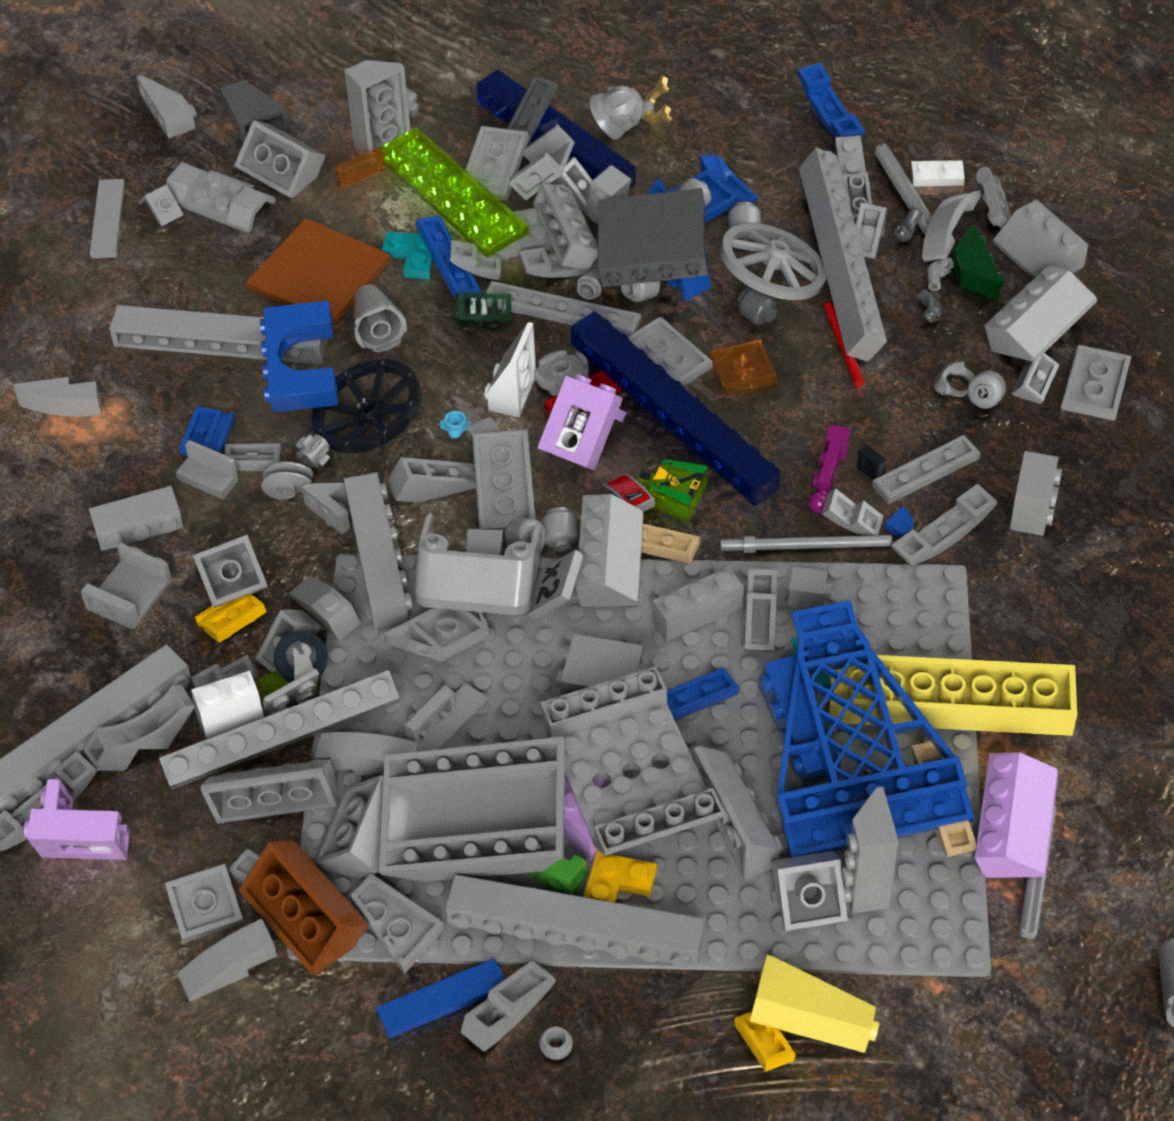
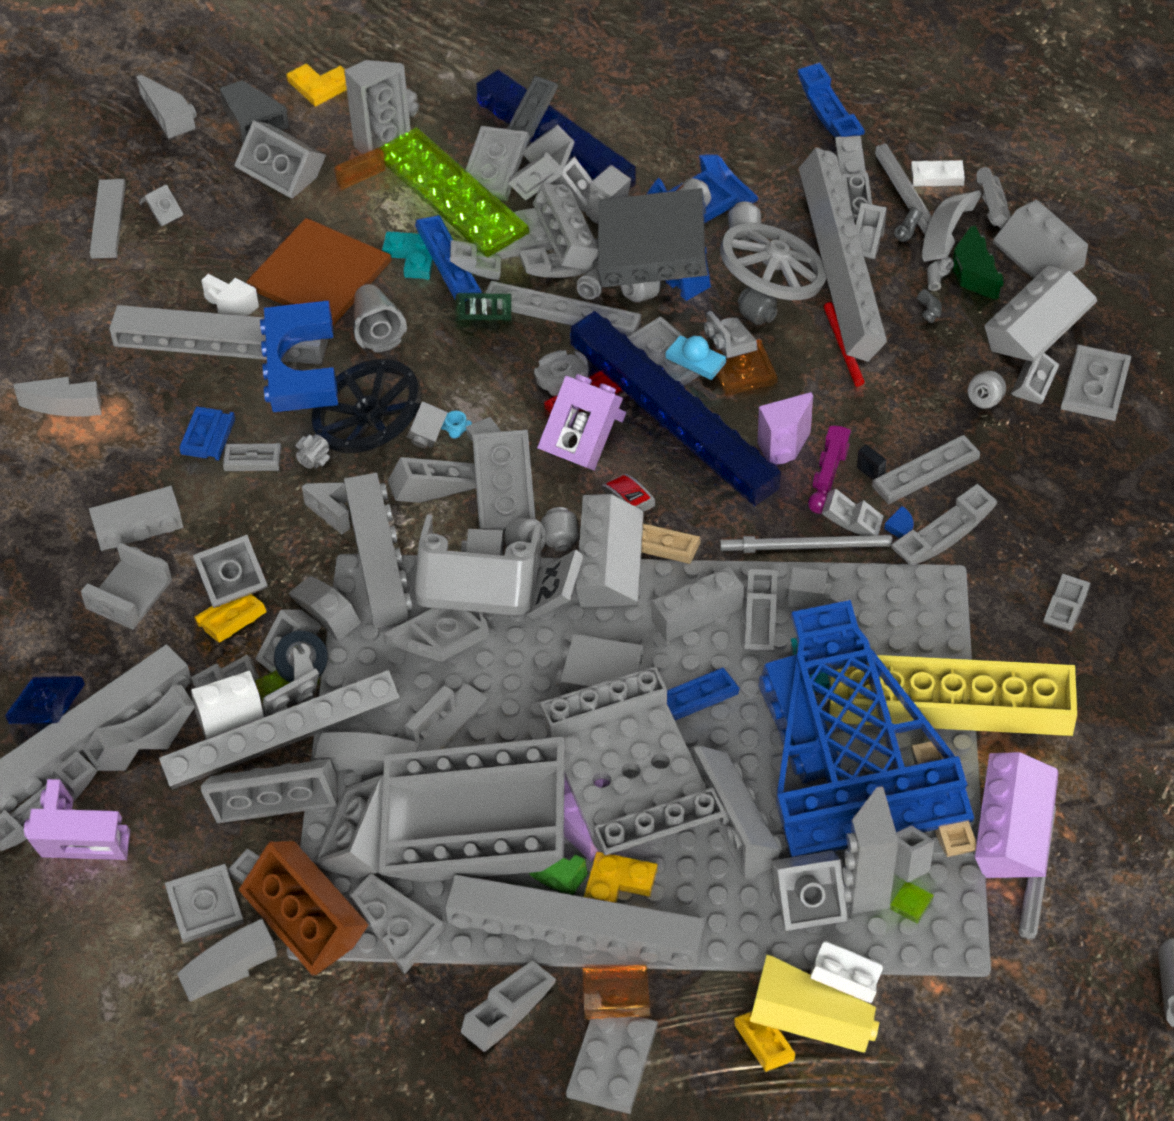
light grey piece [166,162,276,233] -> none
light grey panel [176,440,239,499] -> none
light grey piece [261,462,313,500] -> none
blue tile [376,958,505,1039] -> none
white slope [484,322,536,418] -> none
light grey plate [540,1027,573,1059] -> none
light grey helmet [590,75,672,140] -> none
torso [638,459,708,523] -> none
light grey piece [934,361,975,397] -> none
light grey brick [1010,451,1062,536] -> none
none -> clear blue tile [5,676,85,724]
none -> white brick [202,274,259,316]
none -> yellow plate [286,63,347,107]
none -> light grey brick [407,401,448,448]
none -> light grey plate [566,1006,657,1114]
none -> clear orange tile [583,965,650,1019]
none -> medium azure tile [666,335,726,380]
none -> light grey bracket [704,311,757,358]
none -> lavender slope [757,392,813,467]
none -> white bracket [811,941,883,1004]
none -> clear neon green tile [890,881,934,924]
none -> light grey brick [894,825,934,882]
none -> light grey slope [1043,574,1090,632]

